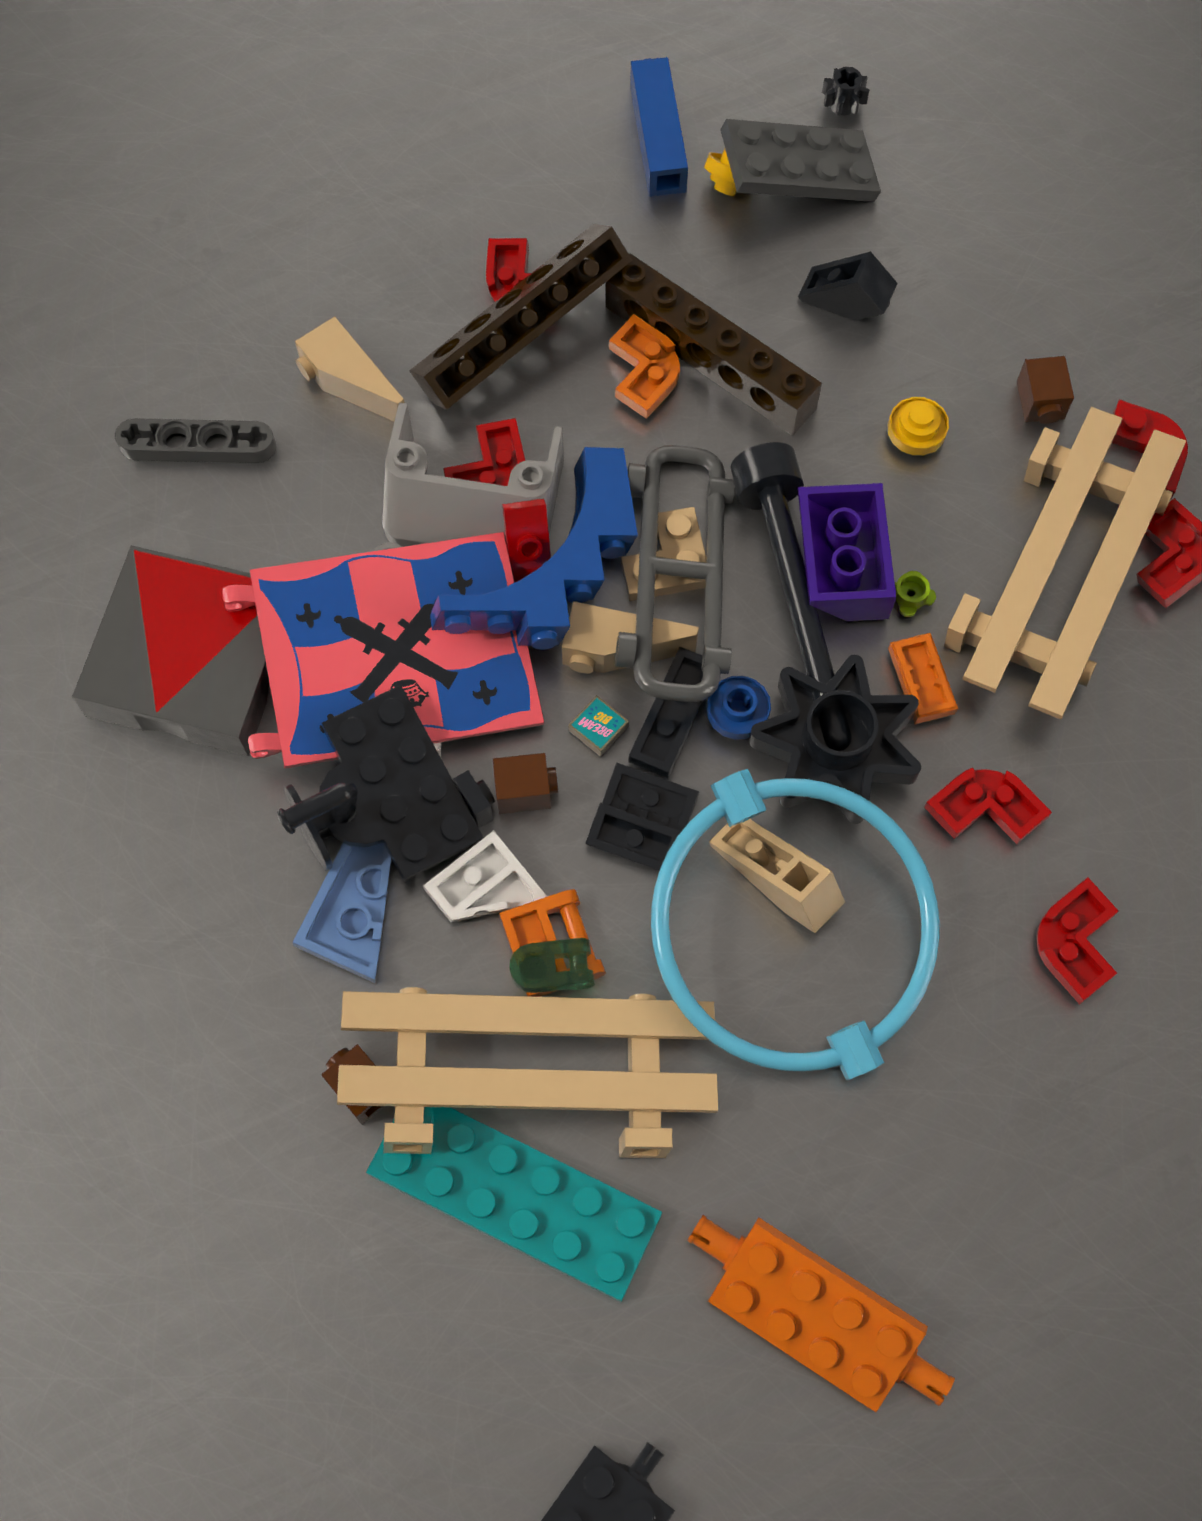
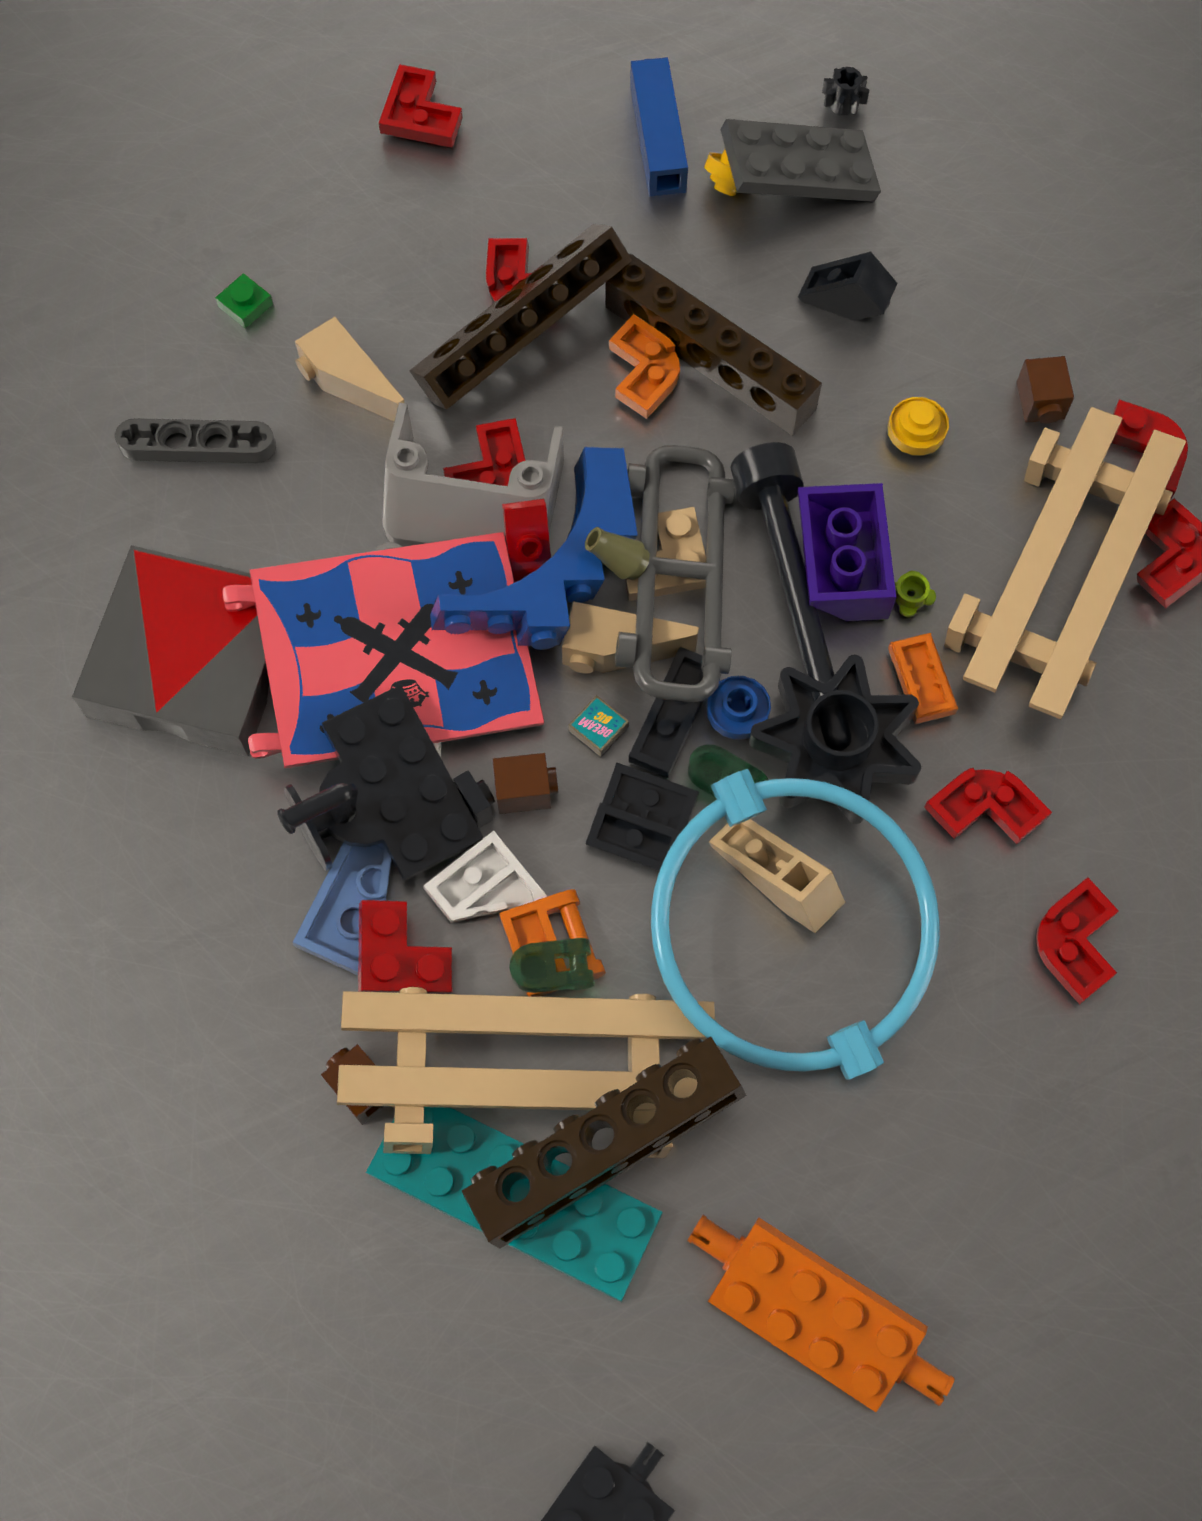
none -> green plate [215,273,273,329]
none -> red plate [358,900,452,994]
none -> red plate [378,64,463,148]
none -> dark brown brick [462,1037,747,1249]
none -> olive cone [585,527,650,580]
none -> clear green plate [687,744,768,798]

